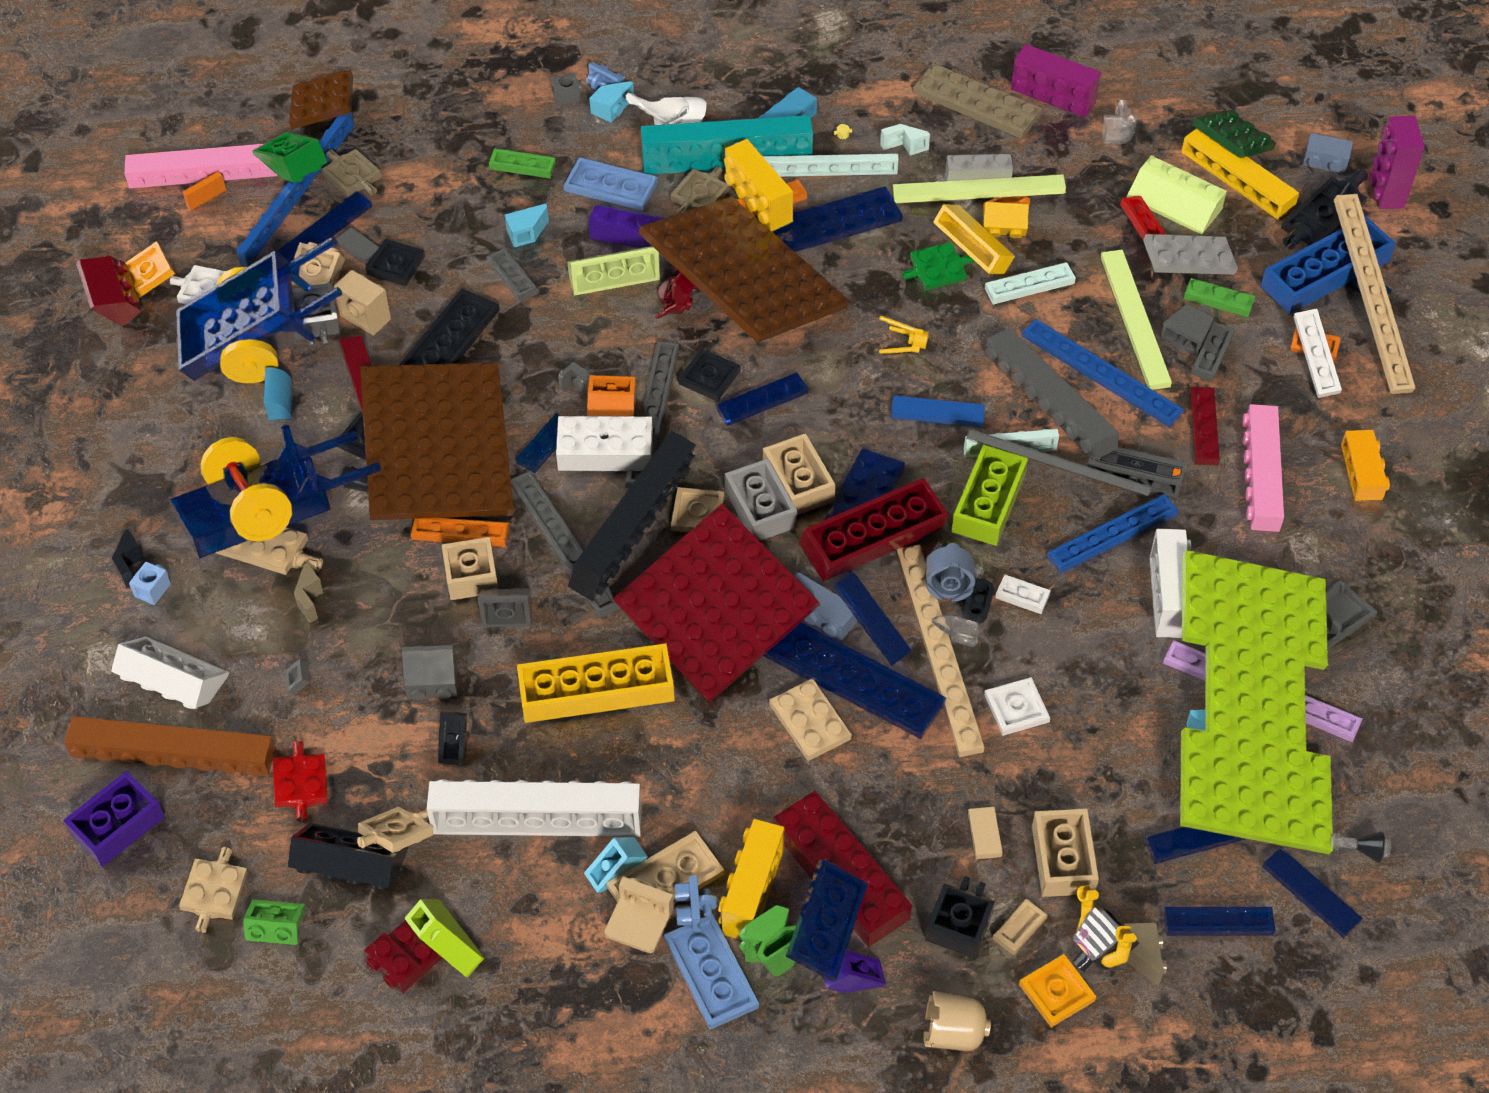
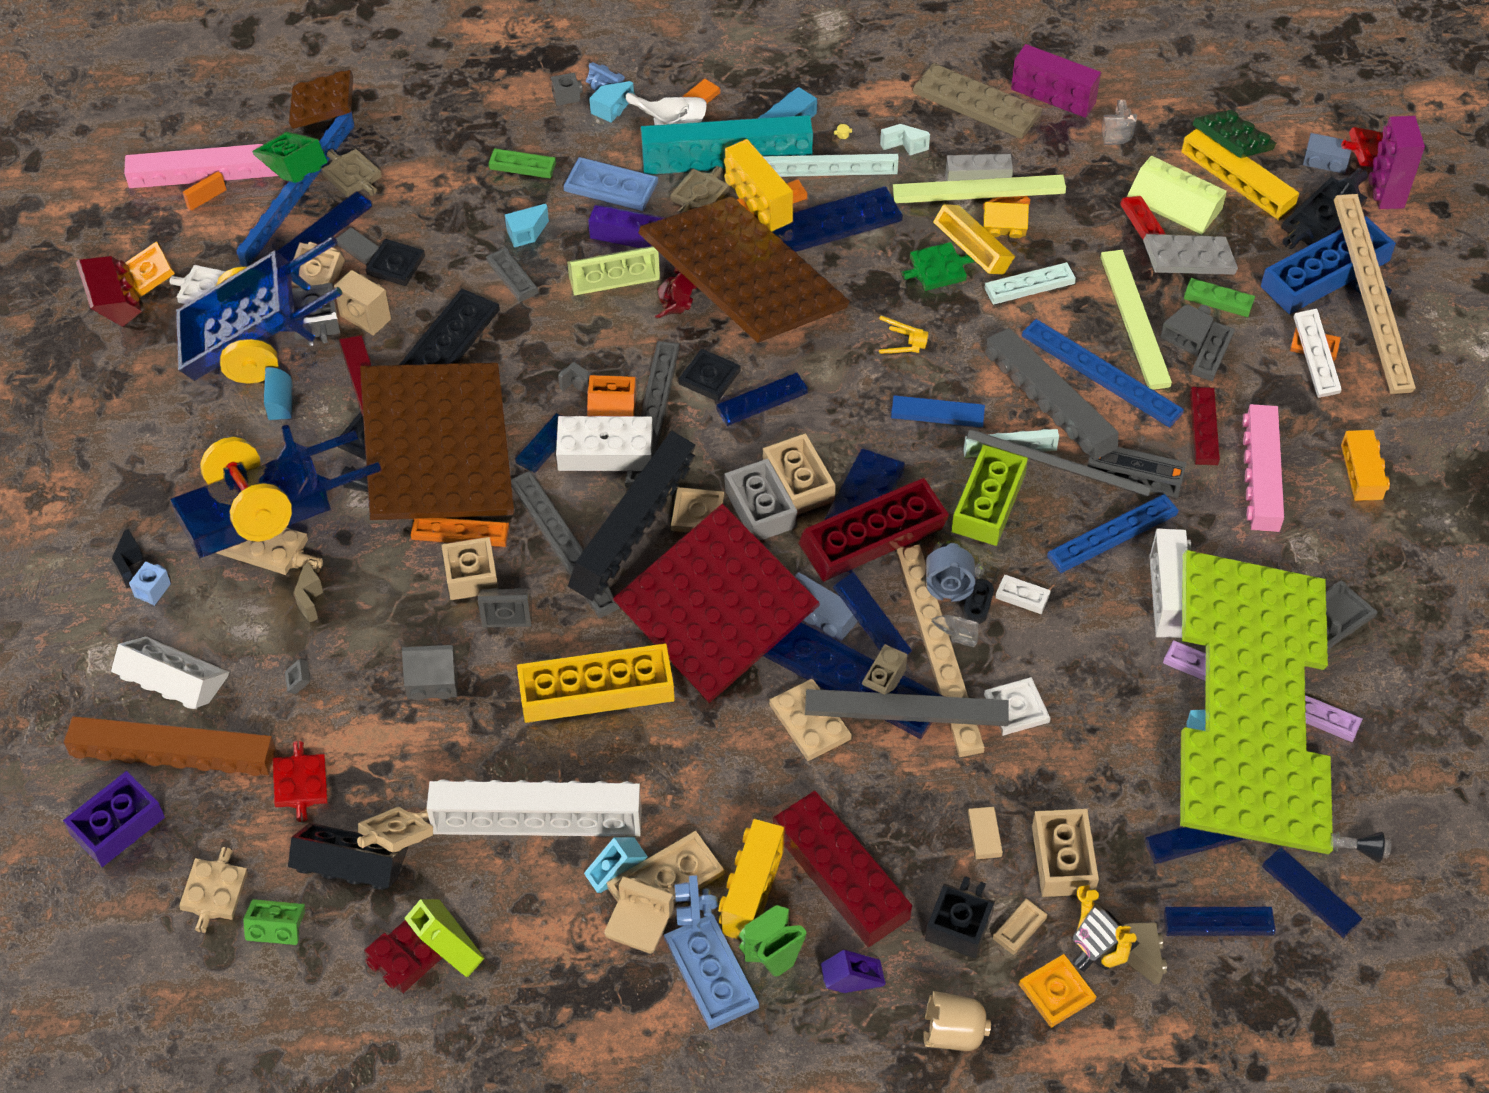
black slope [438,711,469,765] -> none
clear blue plate [786,859,868,981] -> none
none -> orange tile [682,79,720,103]
none -> dark grey tile [805,689,1009,726]
none -> dark tan slope [862,644,907,695]
none -> red plate [1341,127,1383,168]

